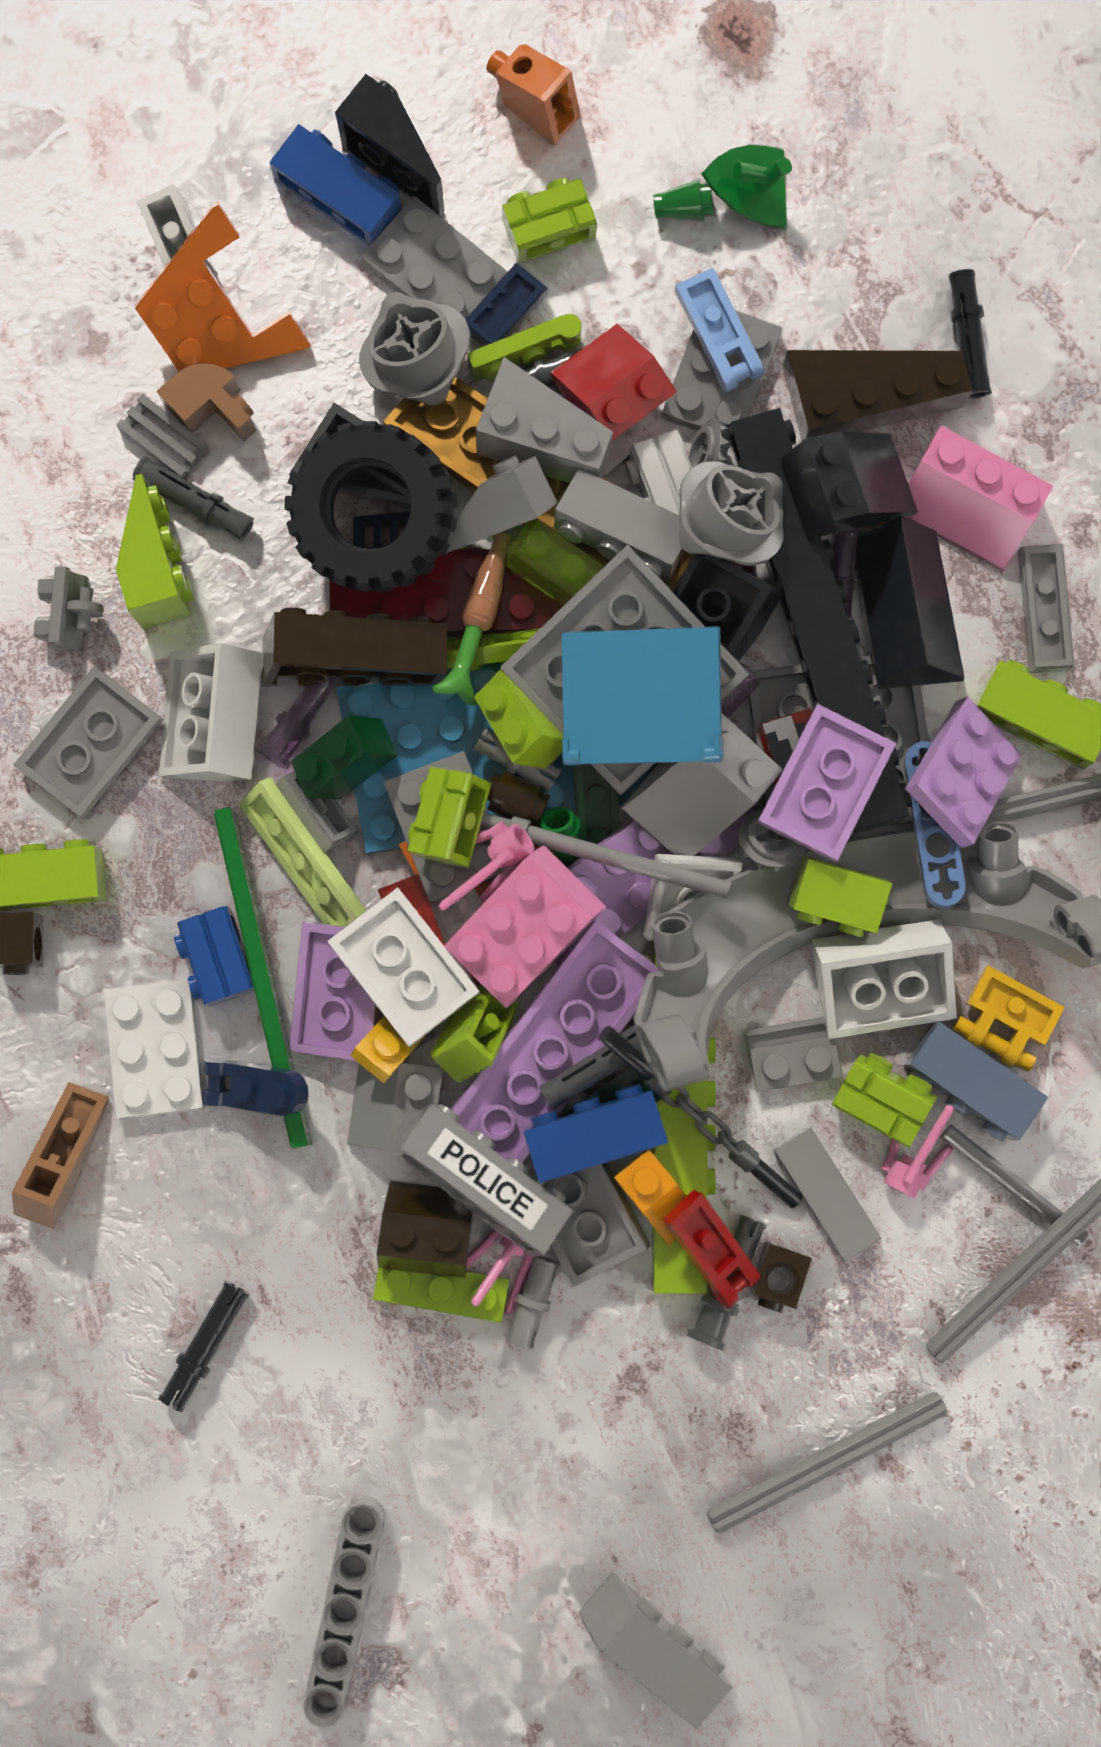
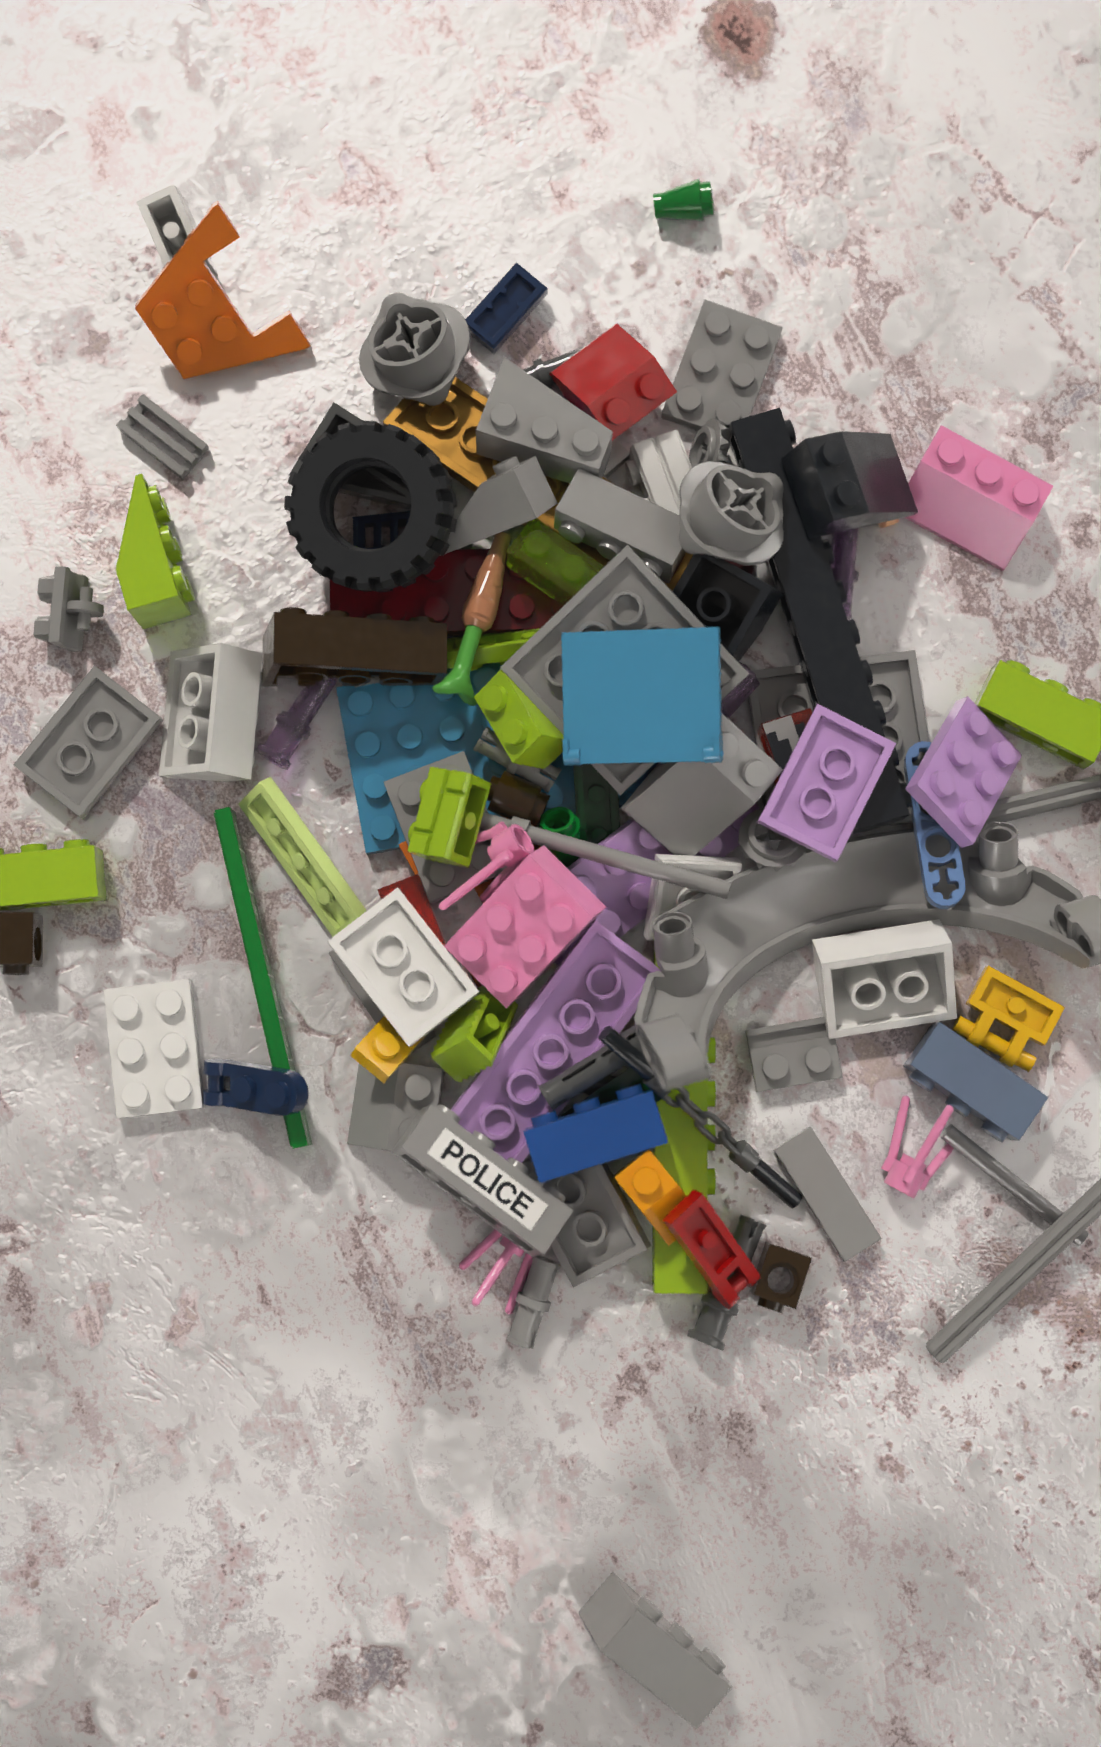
medium nougat slope [12,1082,109,1229] -> none
dark grey pin [132,456,254,541] -> none
medium nougat brick [156,363,256,441] -> none
black pin [158,1281,250,1412] -> none
blue brick [174,906,254,1007] -> none
blue brick [269,124,402,246] -> none
light grey tile [275,771,359,853] -> none
lavender plate [289,922,381,1061] -> none
dark green brick [290,715,398,800] -> none
light grey beam [304,1496,385,1727] -> none
black slope [335,73,445,218] -> none
light grey plate [360,196,508,319] -> none
lime plate [373,1268,510,1323] -> none
dark brown slope [376,1181,474,1278] -> none
lime plate [467,313,582,382] -> none
orange torso [486,44,581,146] -> none
lime brick [501,178,597,263] -> none
light blue plate [675,268,764,393] -> none
green shield [701,144,792,229] -> none
light grey axle [707,1392,947,1533] -> none
dark brown wedge [782,350,973,441] -> none
lime brick [788,856,893,937] -> none
lime brick [832,1053,938,1148] -> none
black slope [852,515,965,689] -> none
black pin [948,269,992,399] -> none
light grey tile [1018,544,1074,673] -> none

